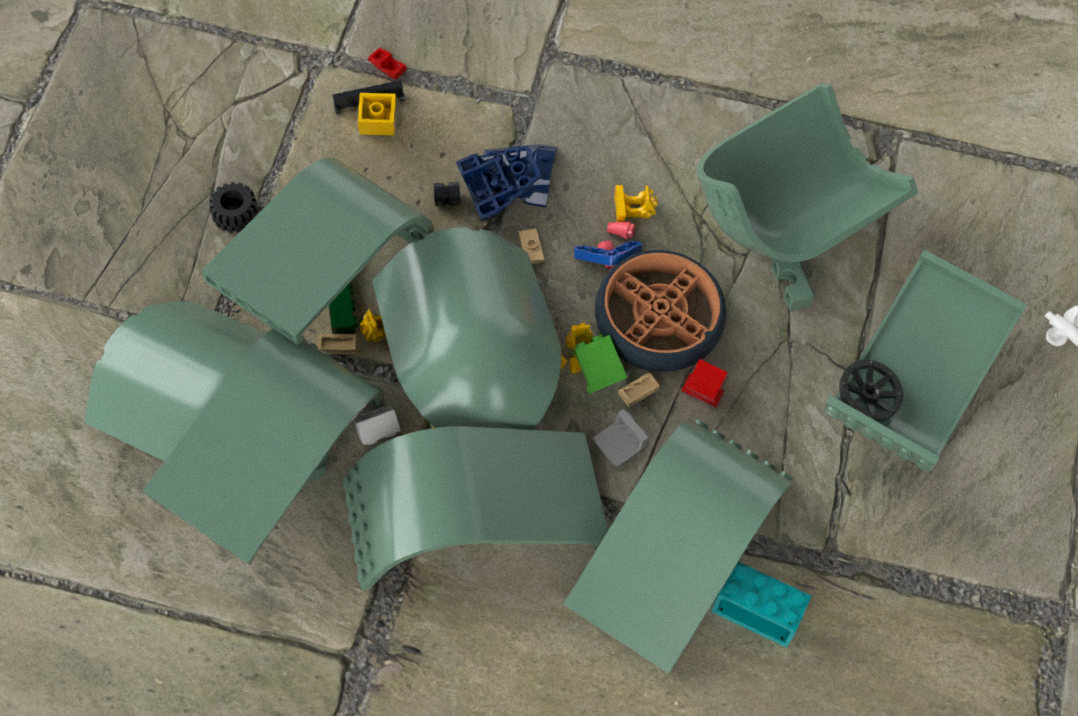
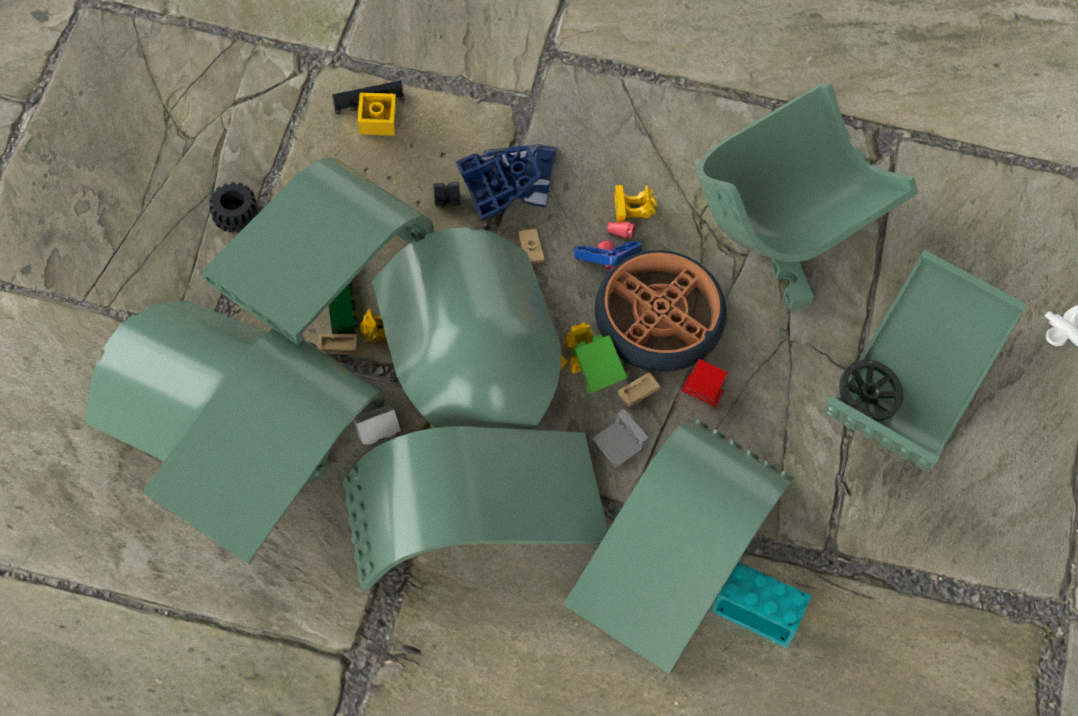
red slope [368,47,407,80] -> none

